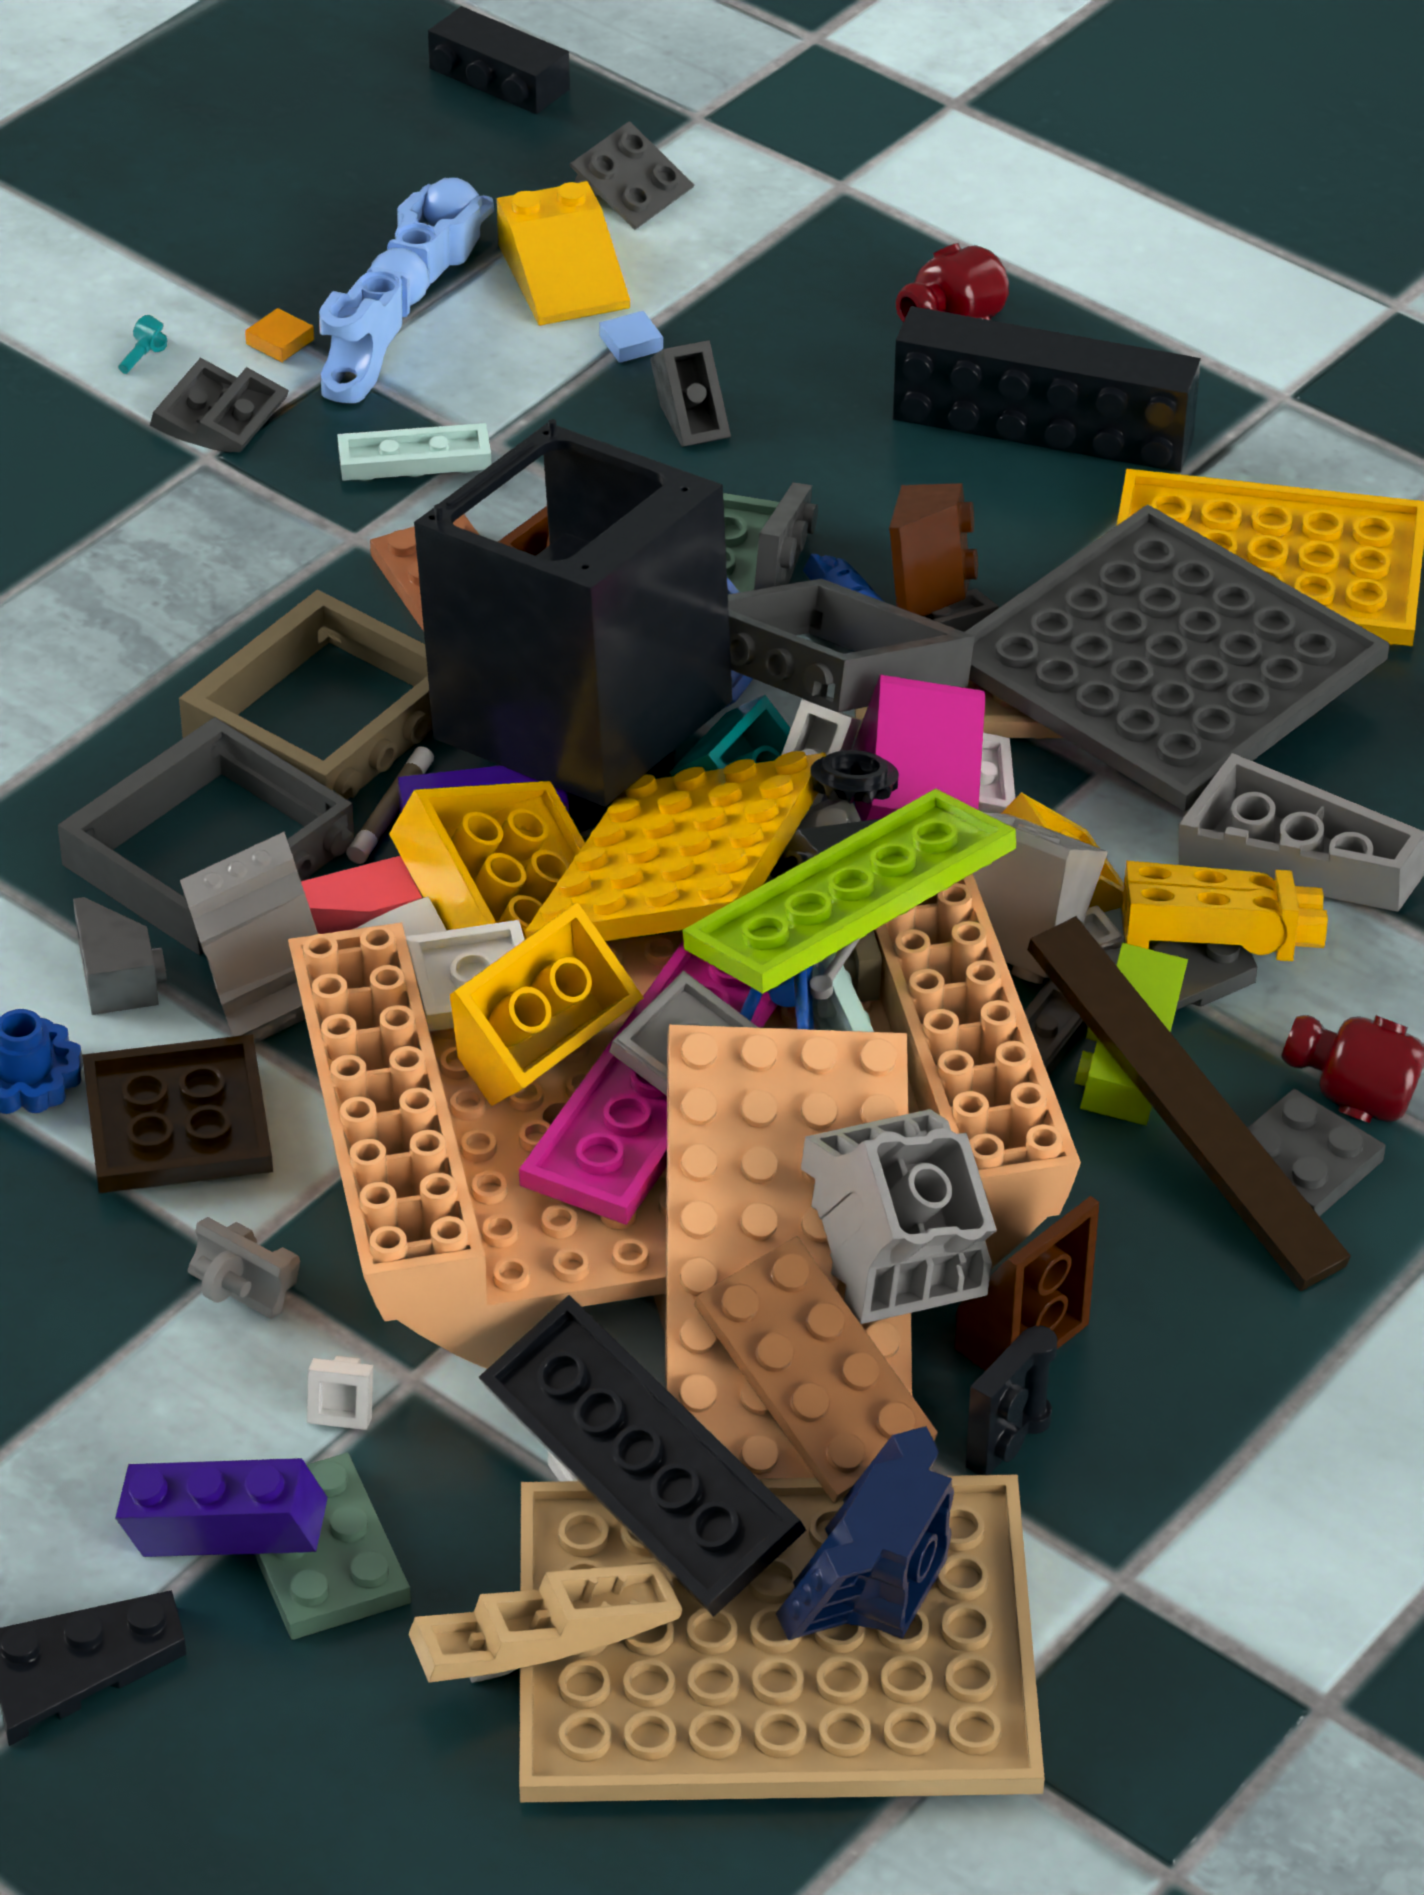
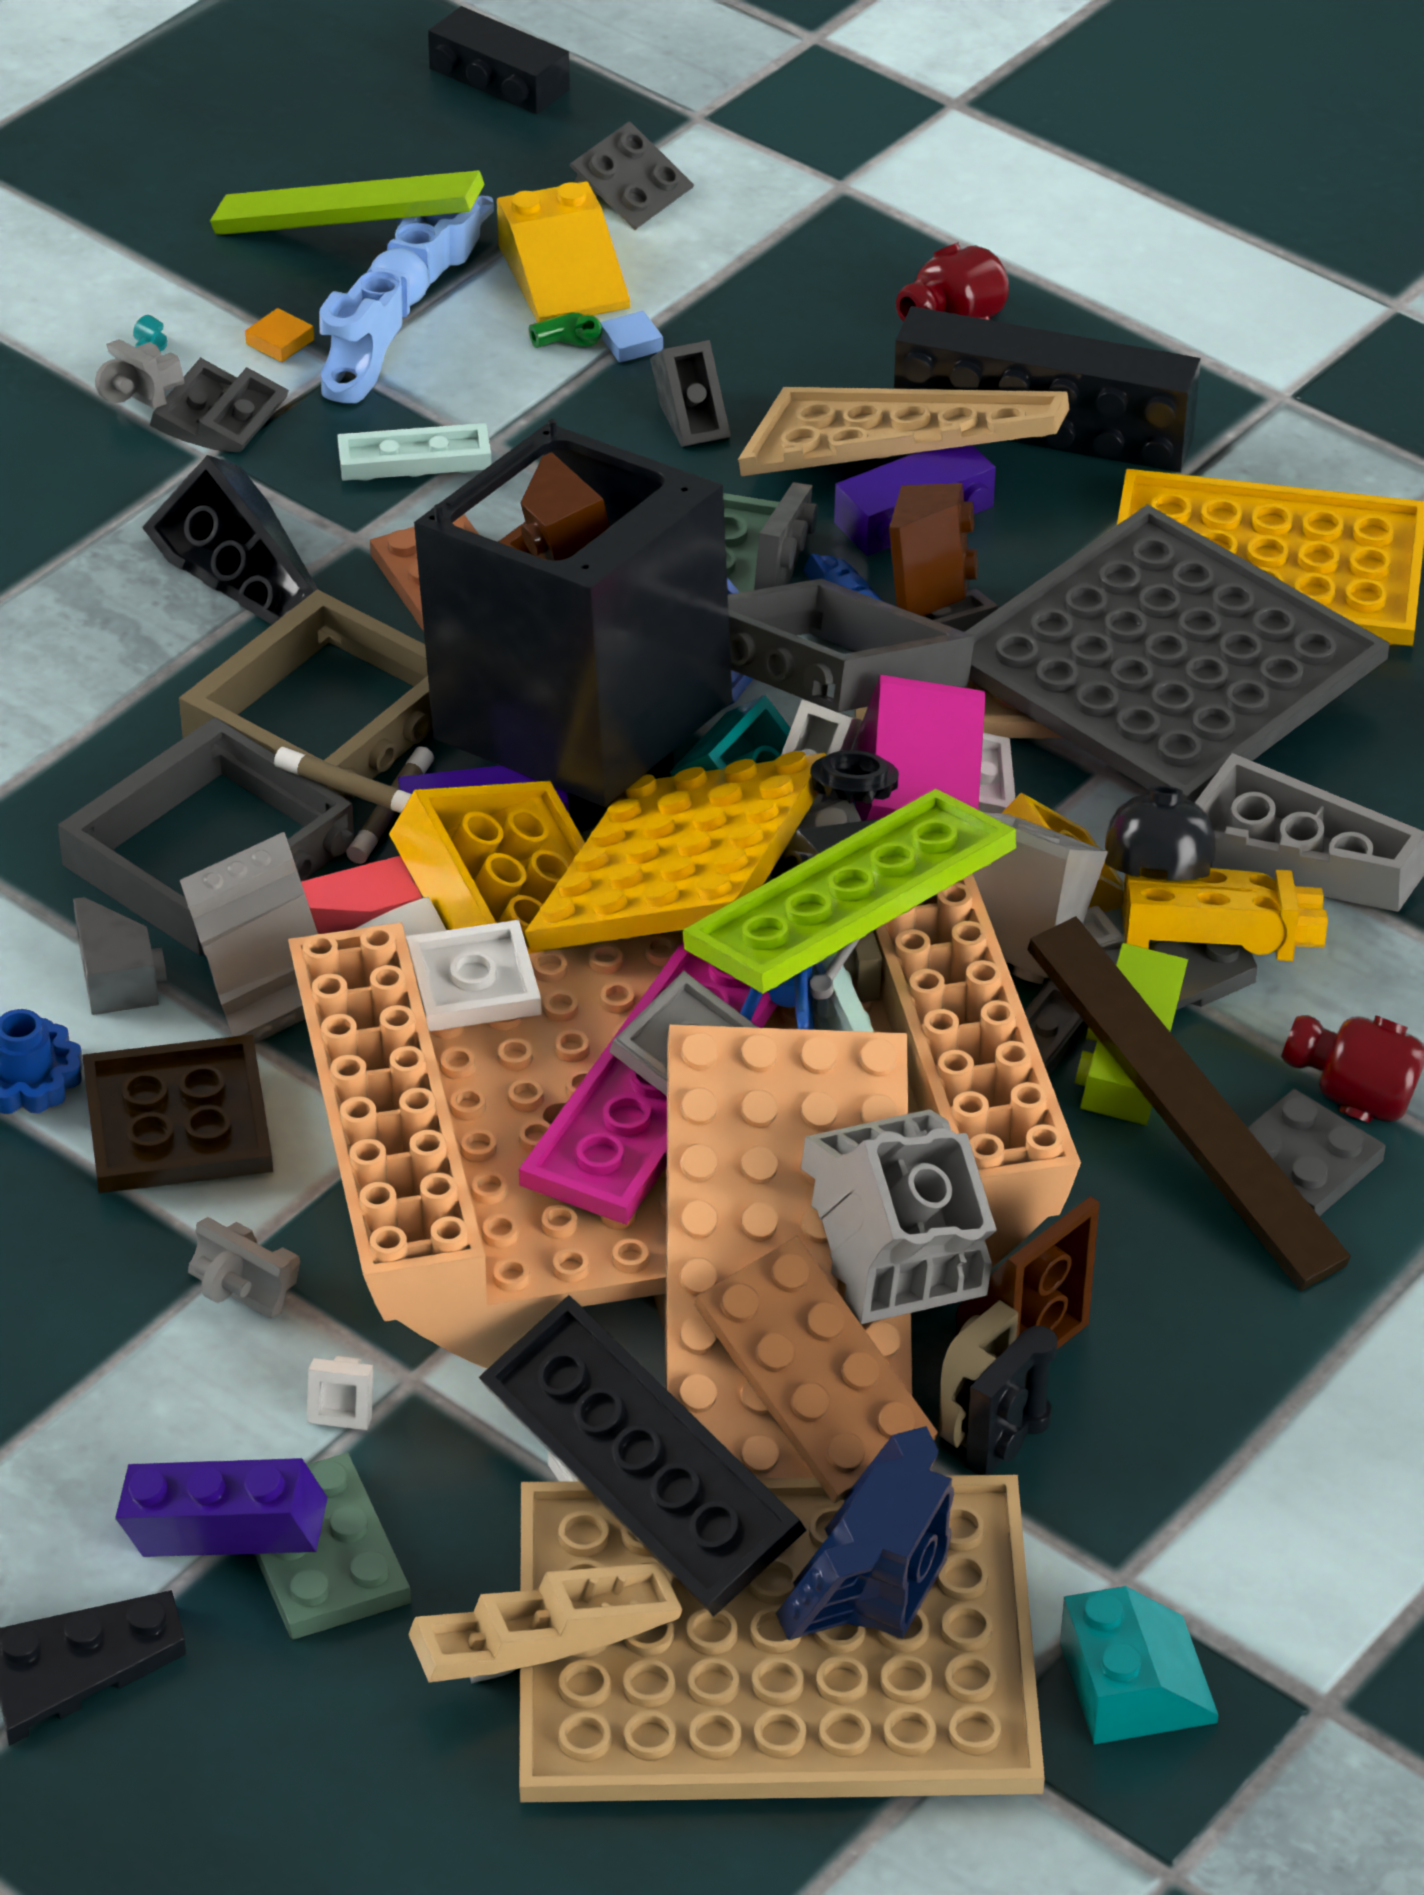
yellow slope [450,902,644,1106] -> none
none -> light grey hips [95,339,184,409]
none -> black wedge [142,455,318,624]
none -> lime tile [210,170,485,235]
none -> dark tan bar [274,747,411,813]
none -> reddish brown slope [520,452,610,561]
none -> green arm [528,312,602,348]
none -> tan wing [738,387,1069,476]
none -> dark purple brick [834,445,996,556]
none -> dark tan slope [938,1300,1018,1449]
none -> teal slope [1060,1586,1219,1745]
none -> black cylinder [1105,786,1216,881]

